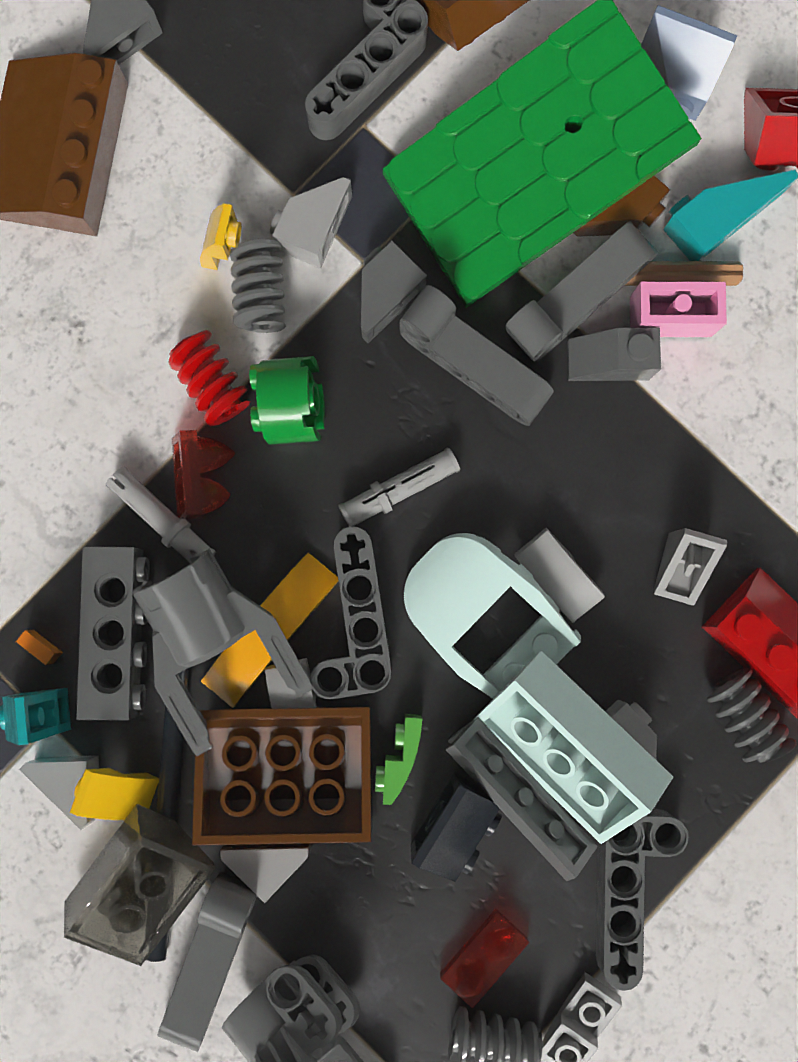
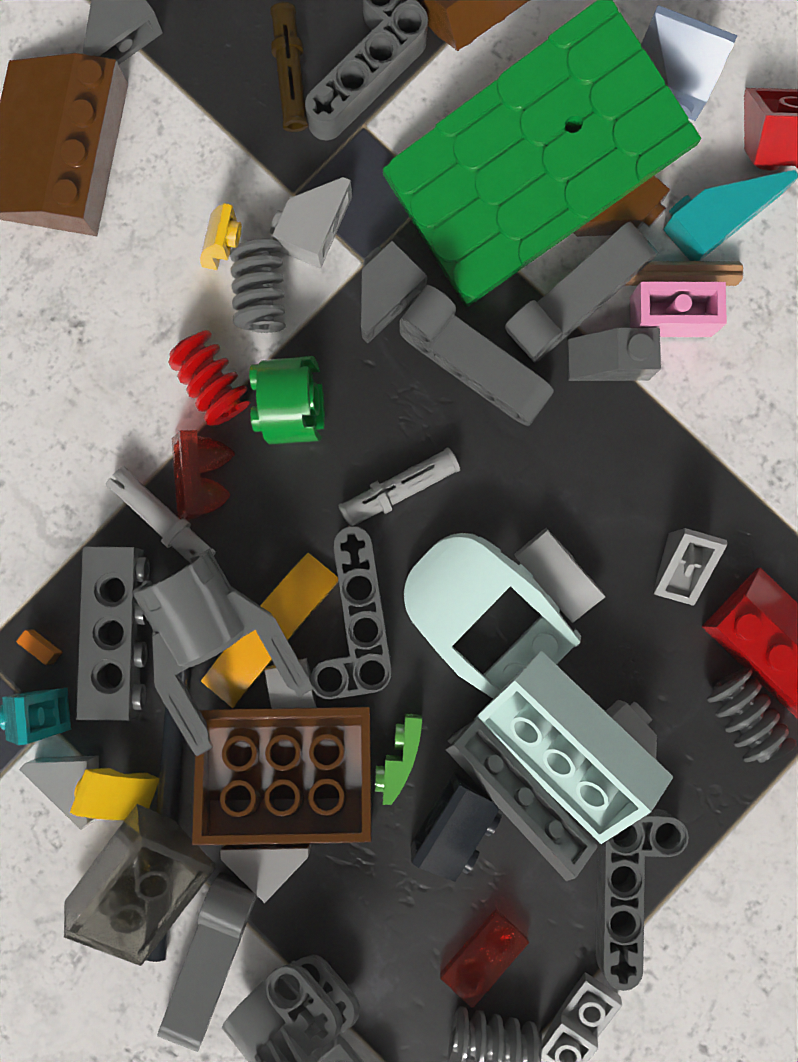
none -> dark brown pin [270,2,308,132]

